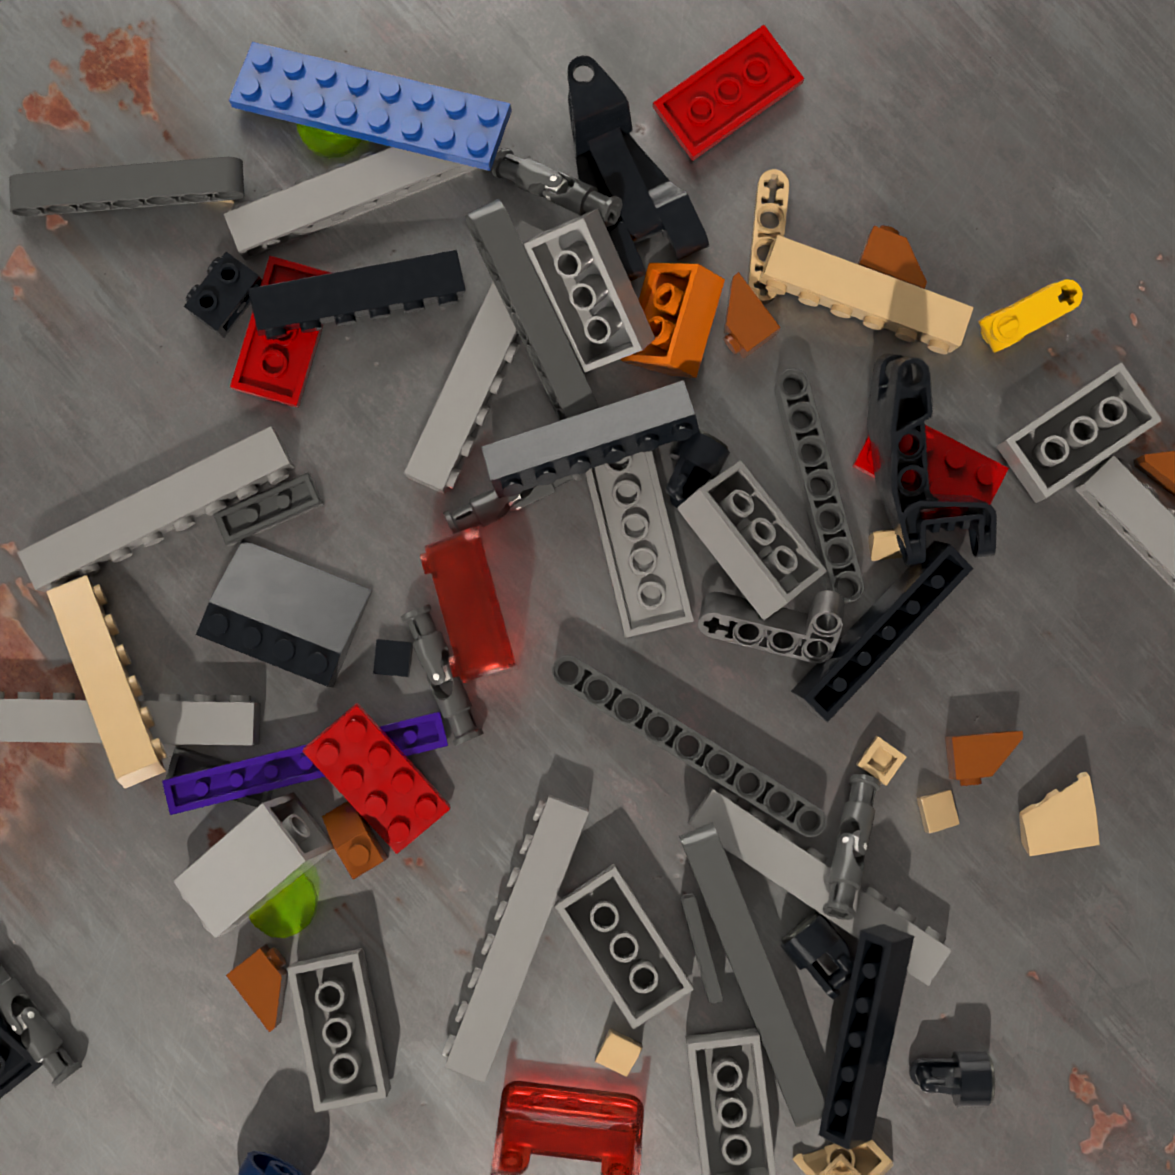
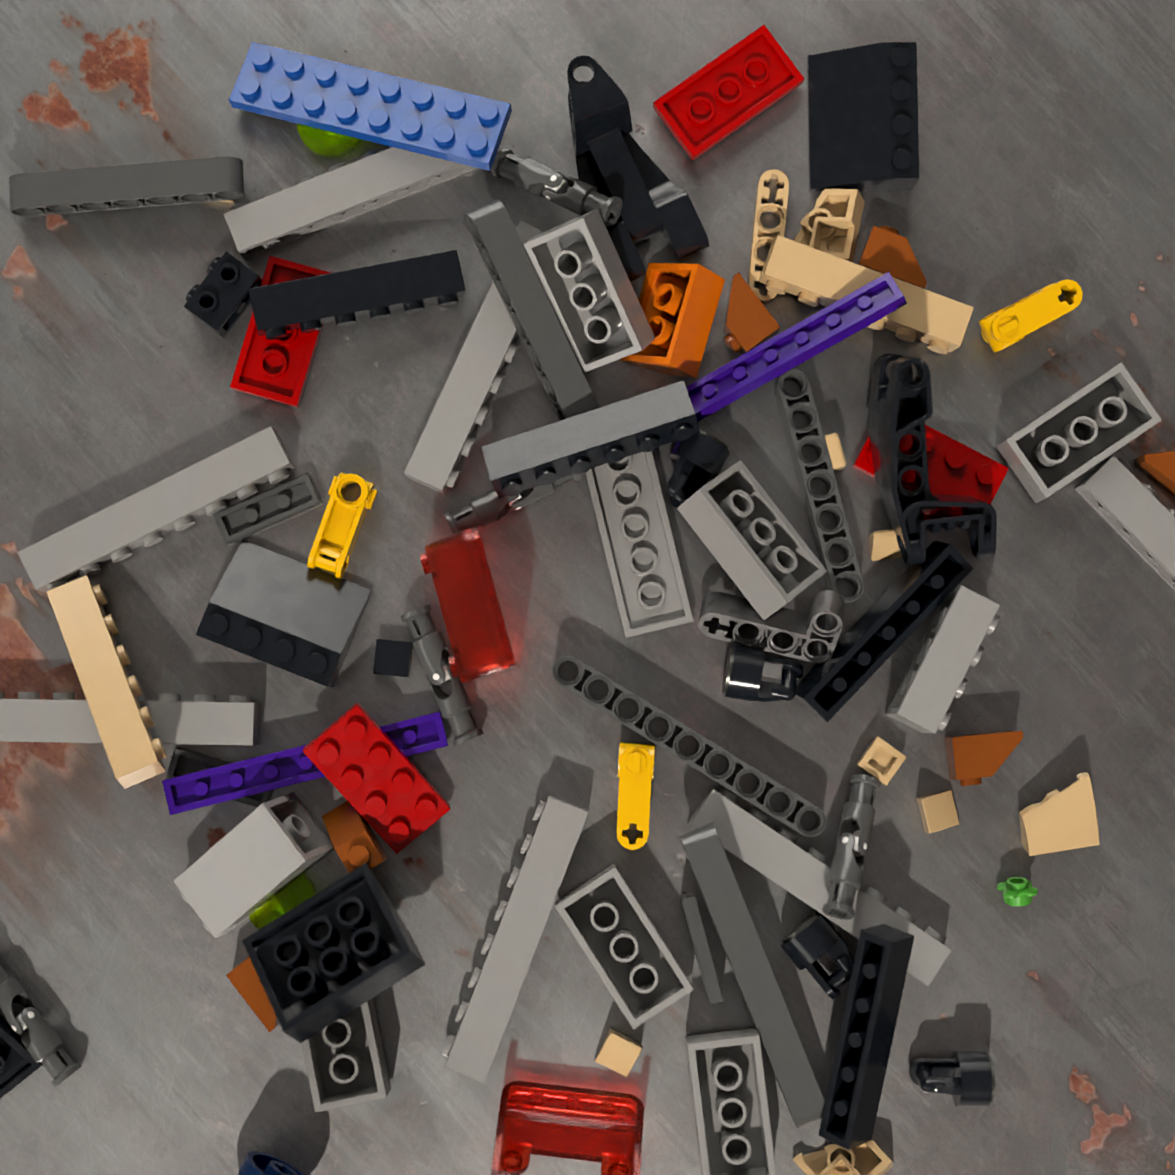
none -> black slope [242,863,426,1043]
none -> yellow piece [307,472,378,579]
none -> yellow piece [617,742,655,850]
none -> dark purple plate [686,272,907,422]
none -> black piece [722,645,804,703]
none -> tan slope [793,189,865,262]
none -> black slope [807,42,919,191]
none -> tan tile [824,433,846,473]
none -> light grey brick [885,585,1000,734]
none -> bright green plate [997,877,1038,906]

